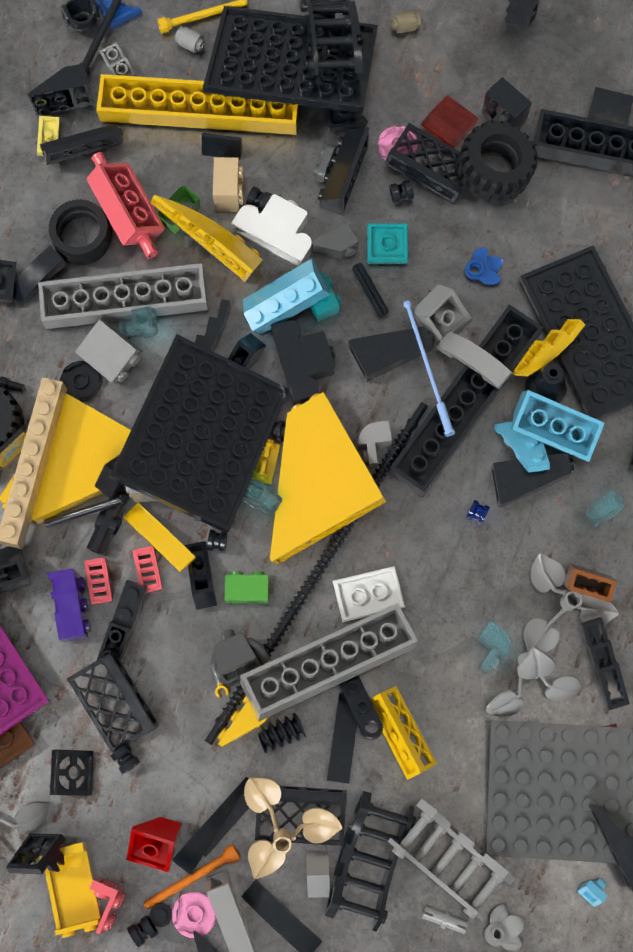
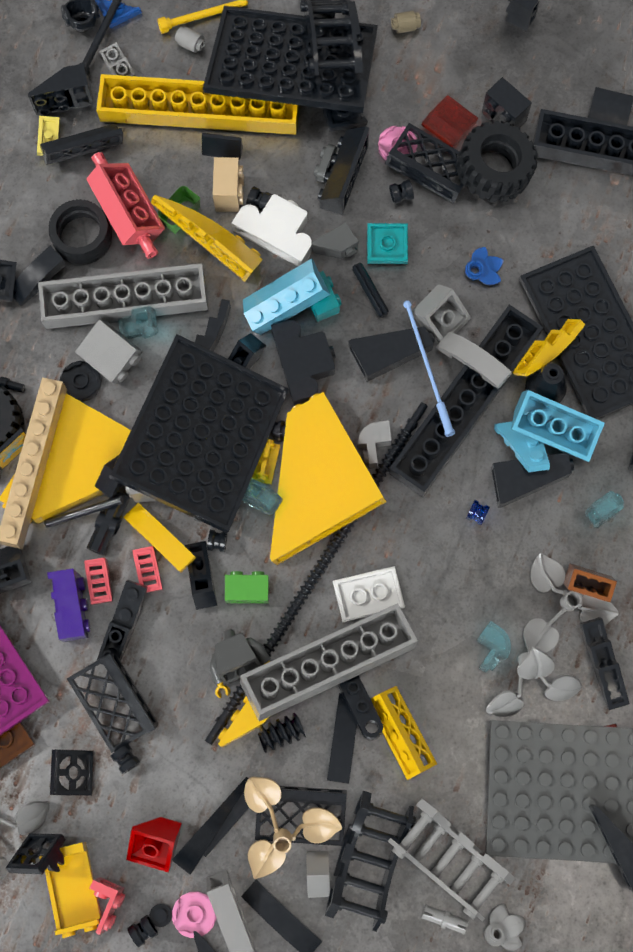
orange piece [143,843,241,909] -> none
medium azure tile [577,877,607,907] -> none

